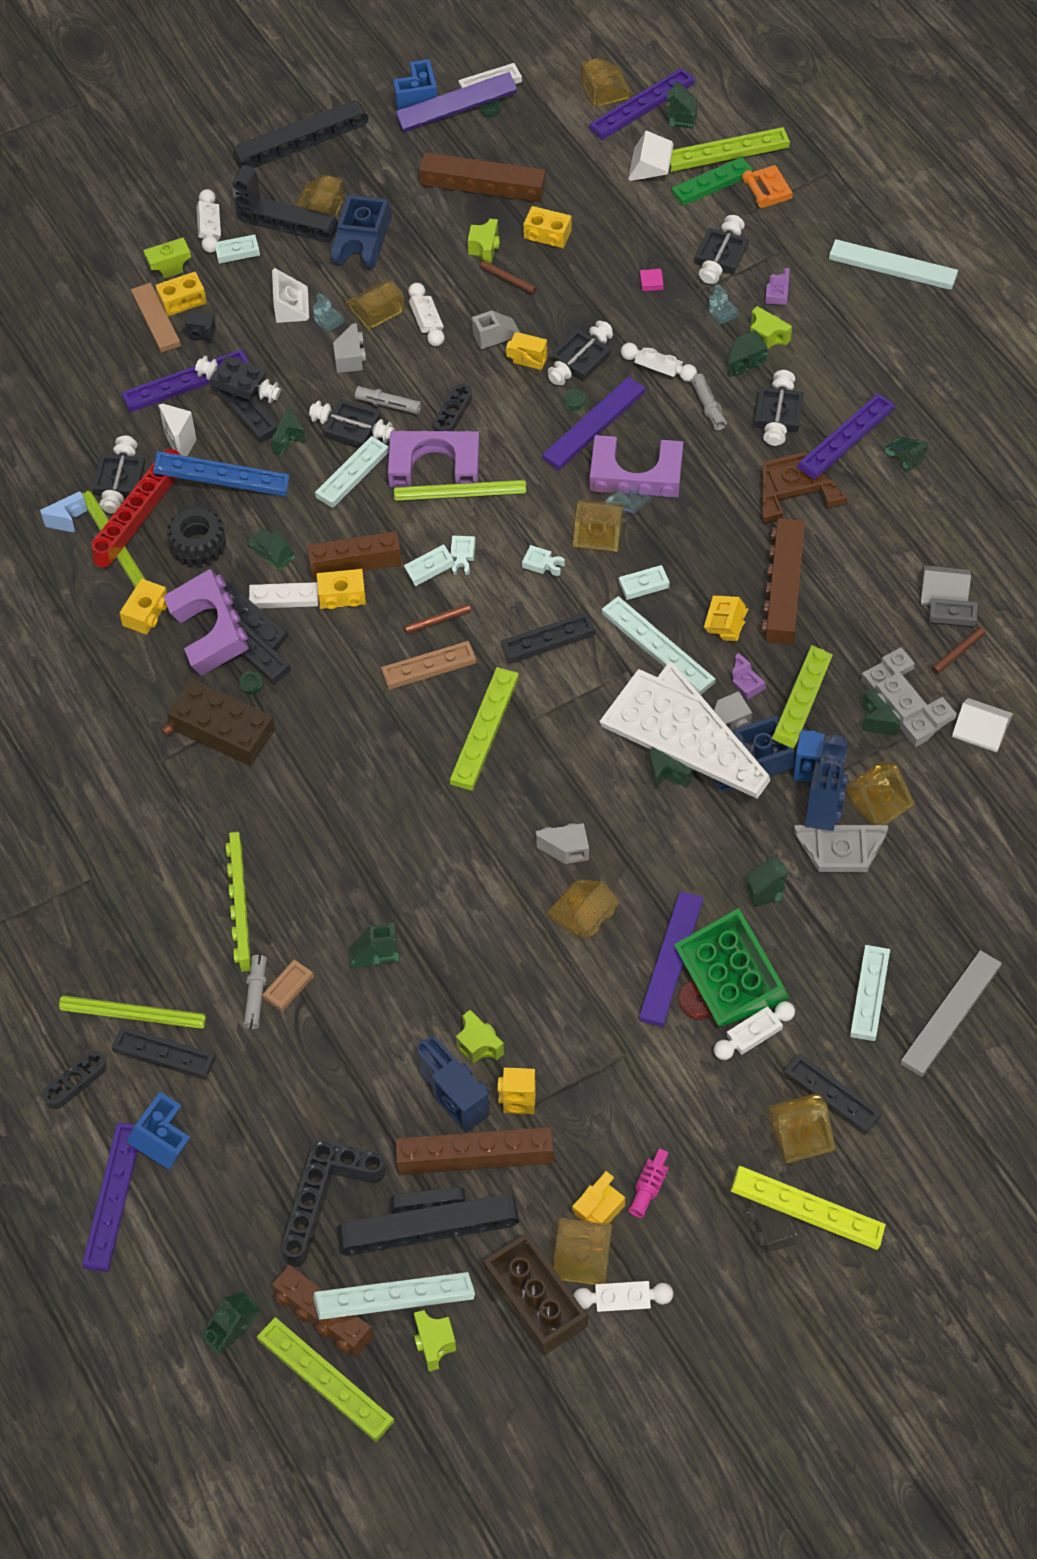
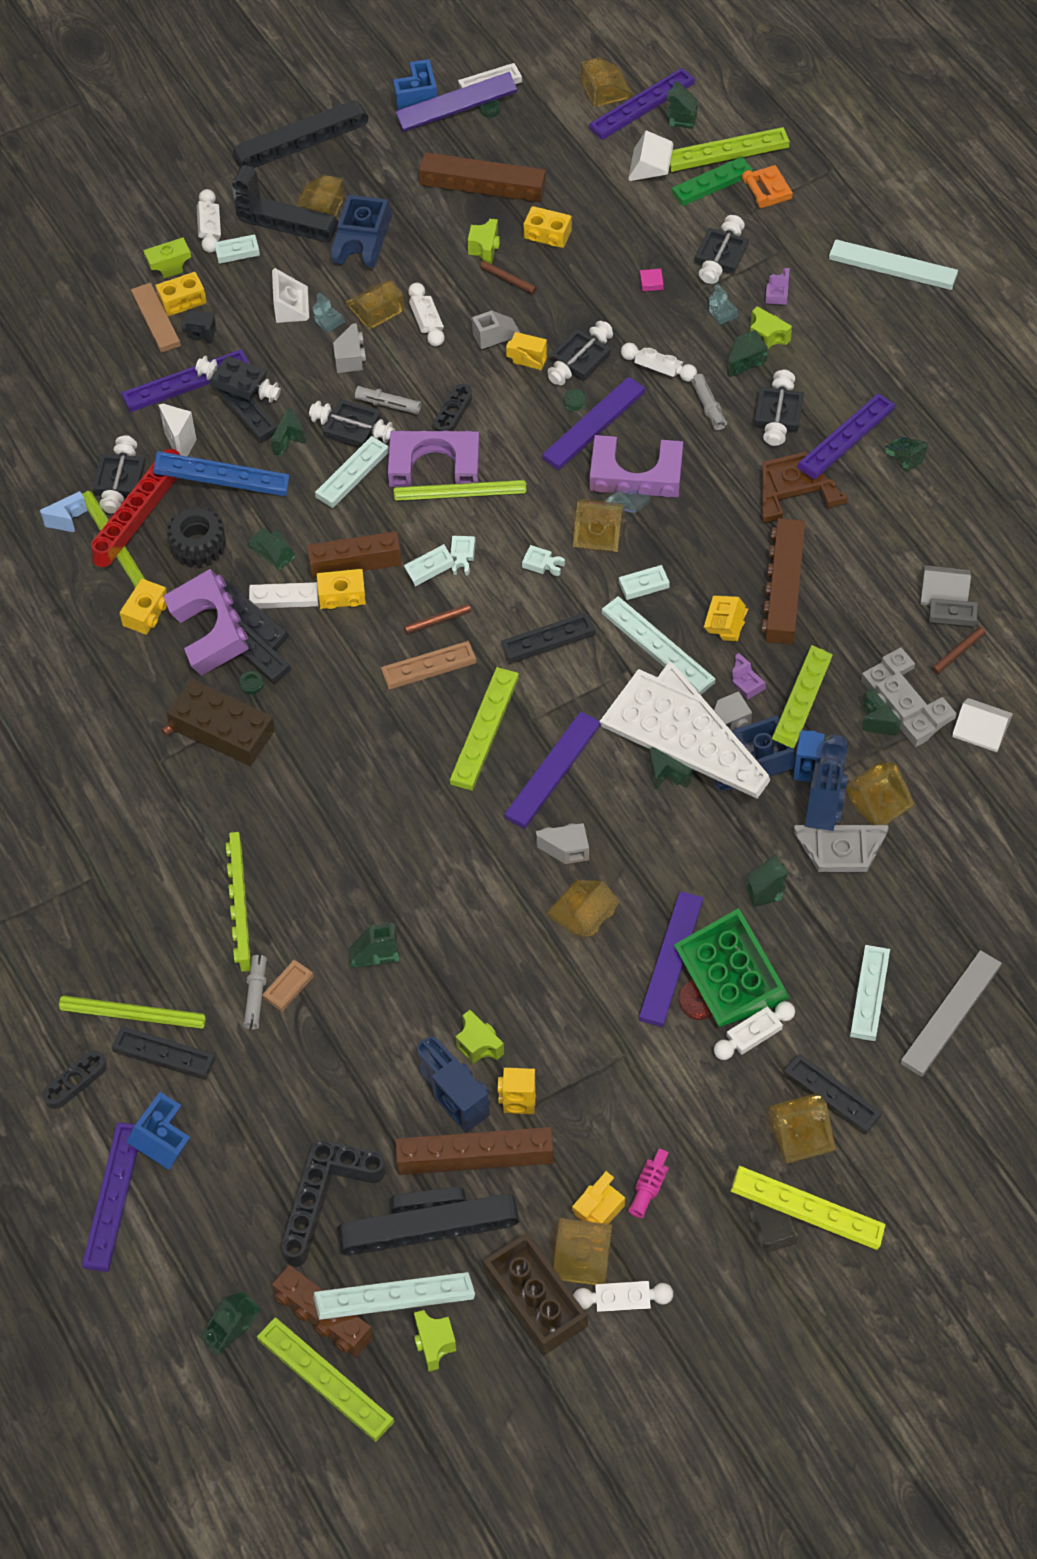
none -> dark purple tile [505,711,601,829]

